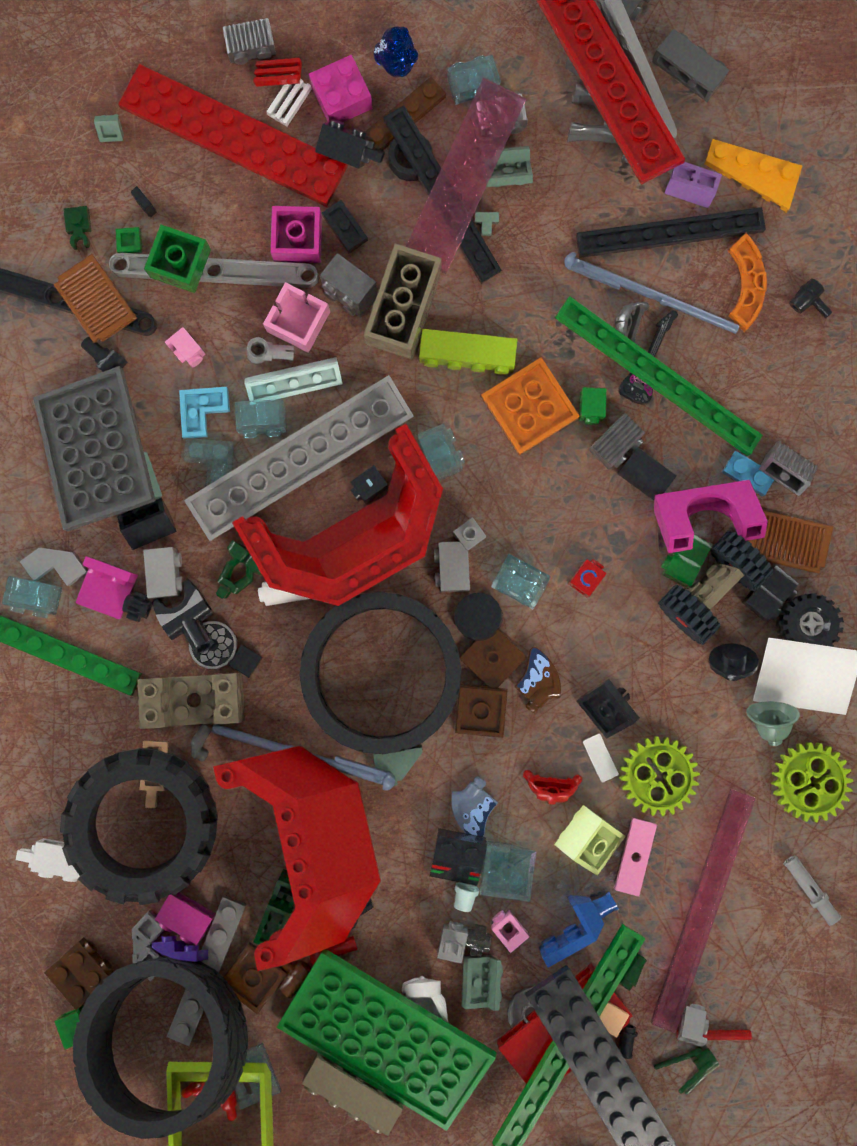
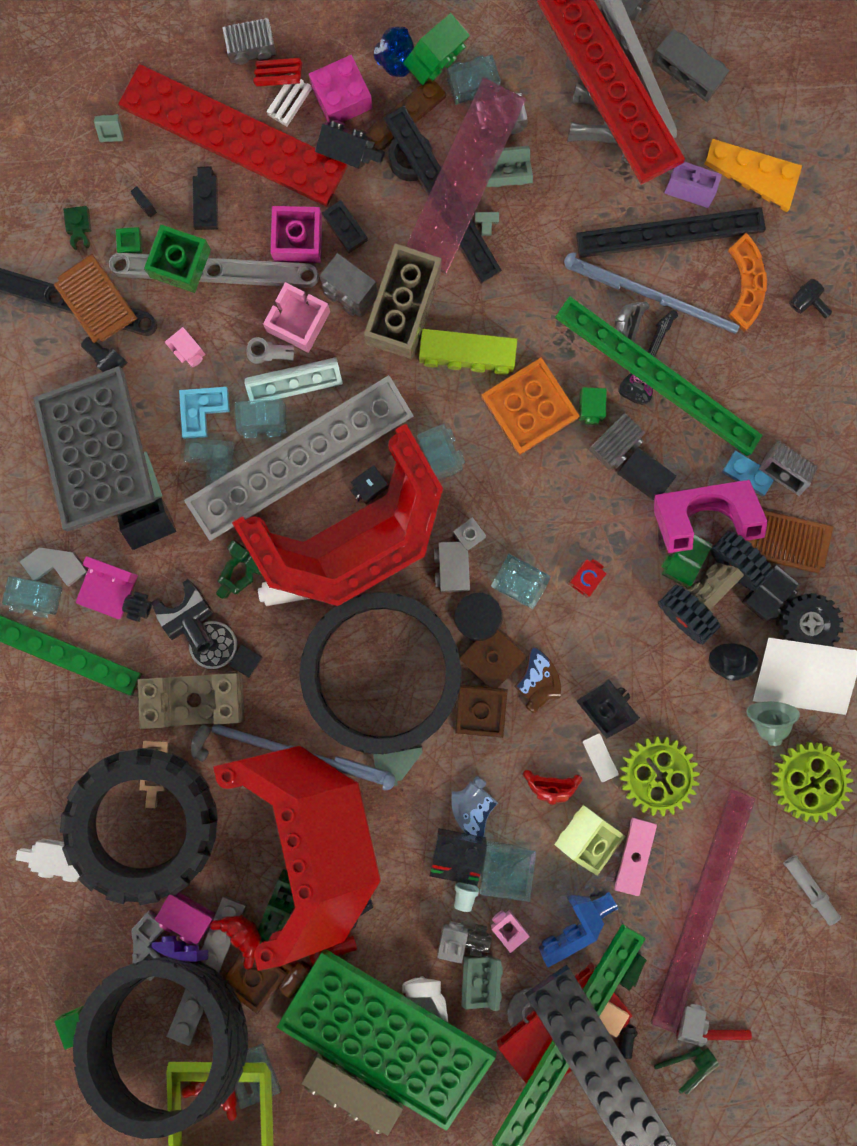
reddish brown plate [44,937,113,1010] -> none
light grey brick [143,547,184,599] -> none
none -> black hinge [193,166,218,230]
none -> red piece [210,914,262,969]
none -> green piece [403,13,470,85]

